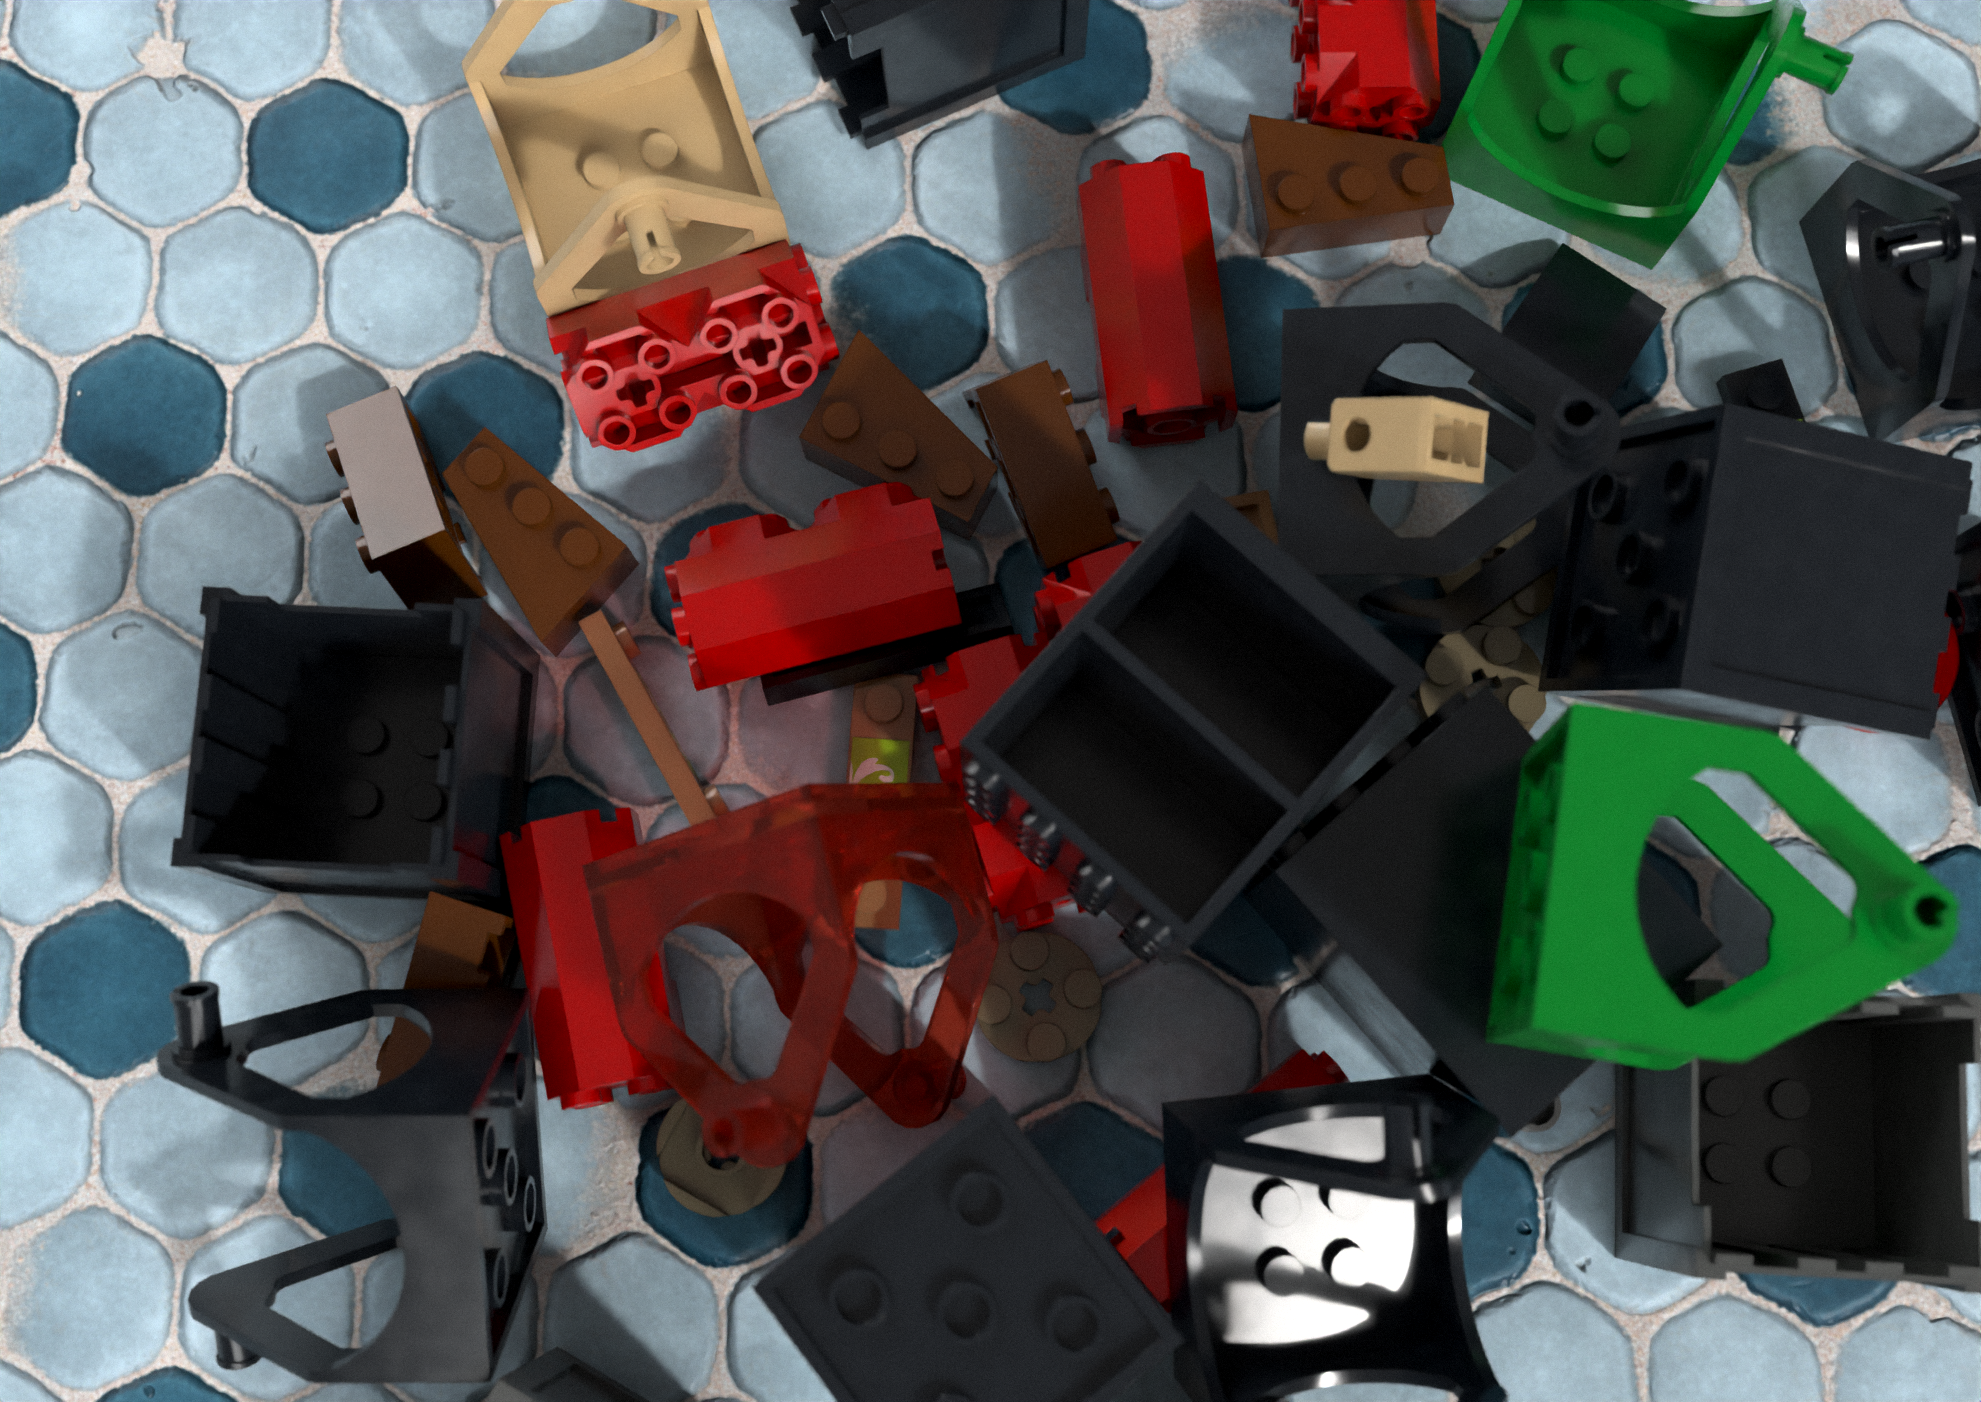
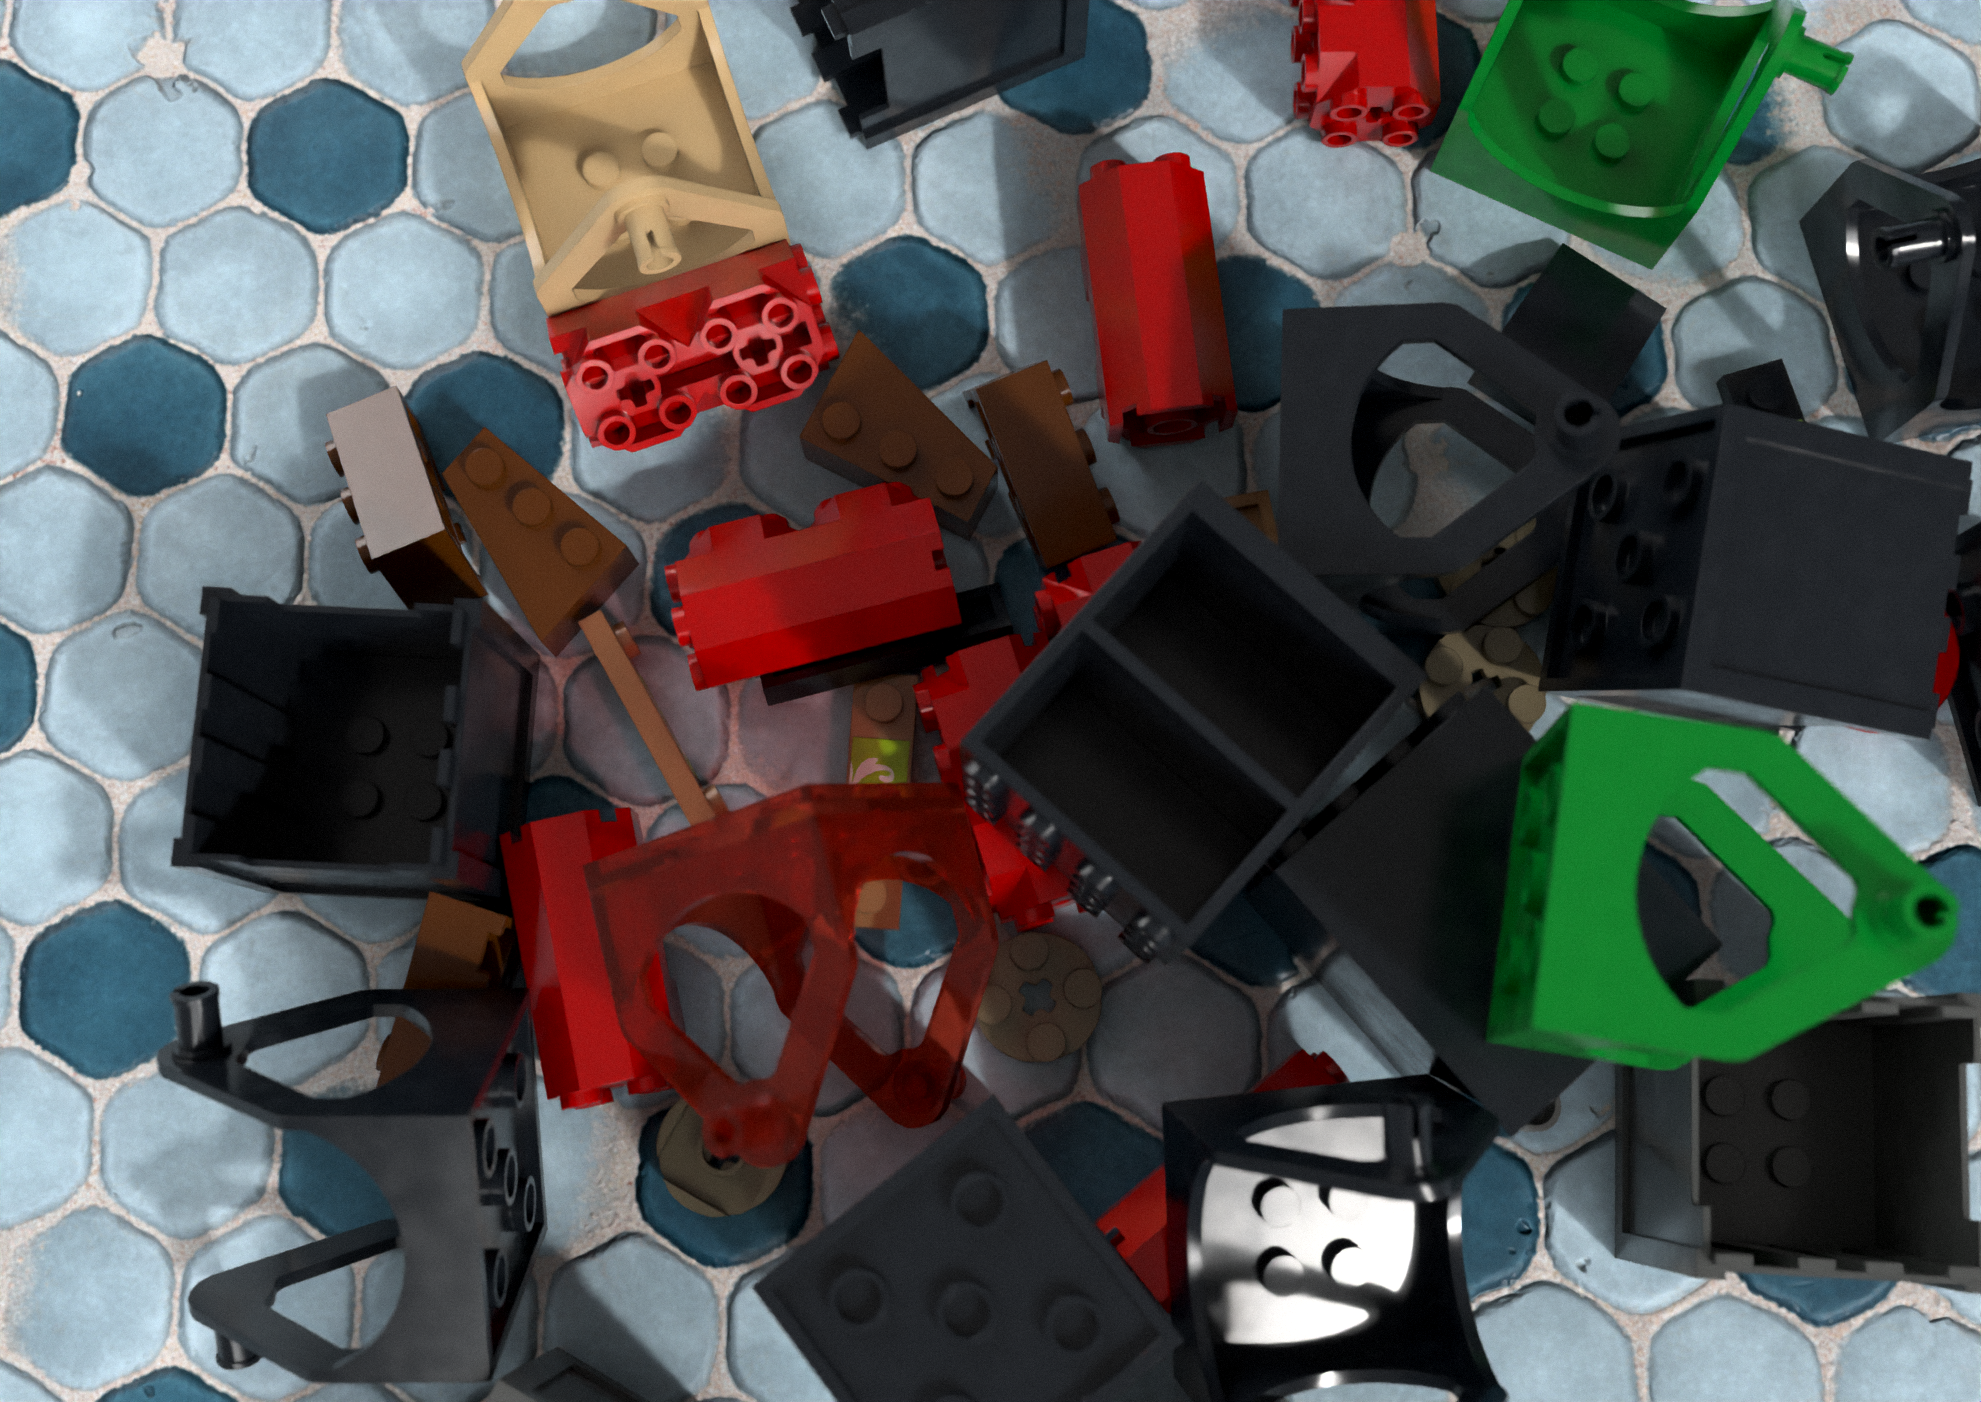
reddish brown wedge [1241,114,1455,258] -> none
tan torso [1304,397,1489,484] -> none

